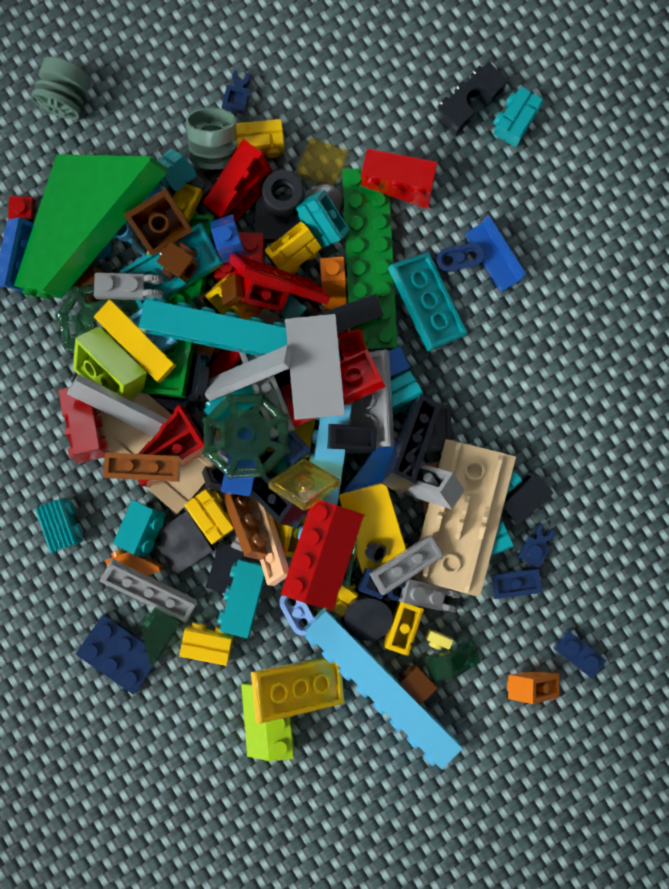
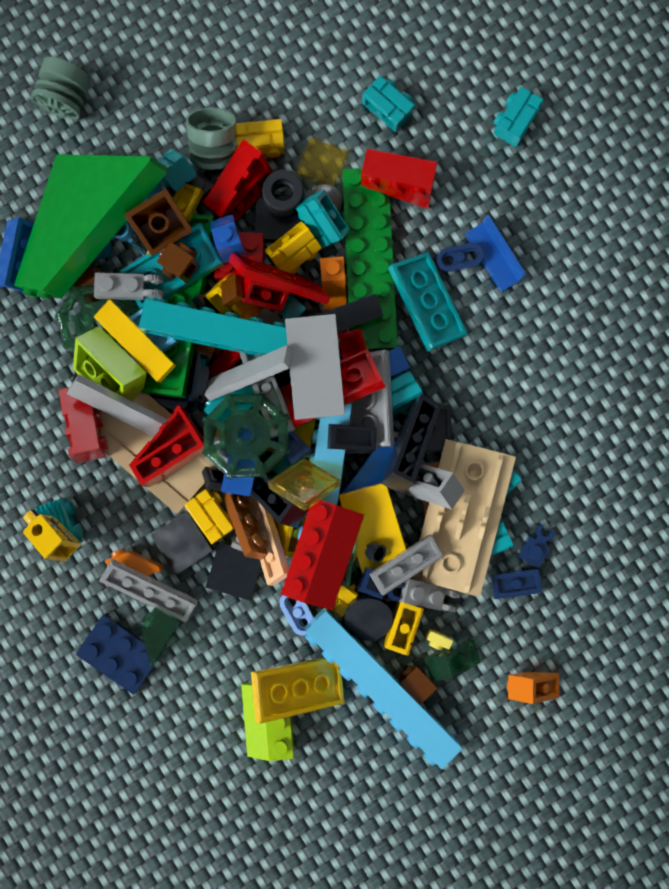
red plate [8,196,35,222] -> none
dark orange plate [103,452,181,482] -> none
teal brick [113,500,166,557] -> none
yellow brick [179,622,234,666] -> none
teal brick [217,559,265,639] -> none
dark blue plate [222,70,250,115] -> none
black arch [436,61,508,136] -> none
black hinge [503,471,554,525] -> none
dark blue plate [553,629,607,680] -> none
none -> yellow torso [23,509,82,561]
none -> teal brick [362,75,415,133]

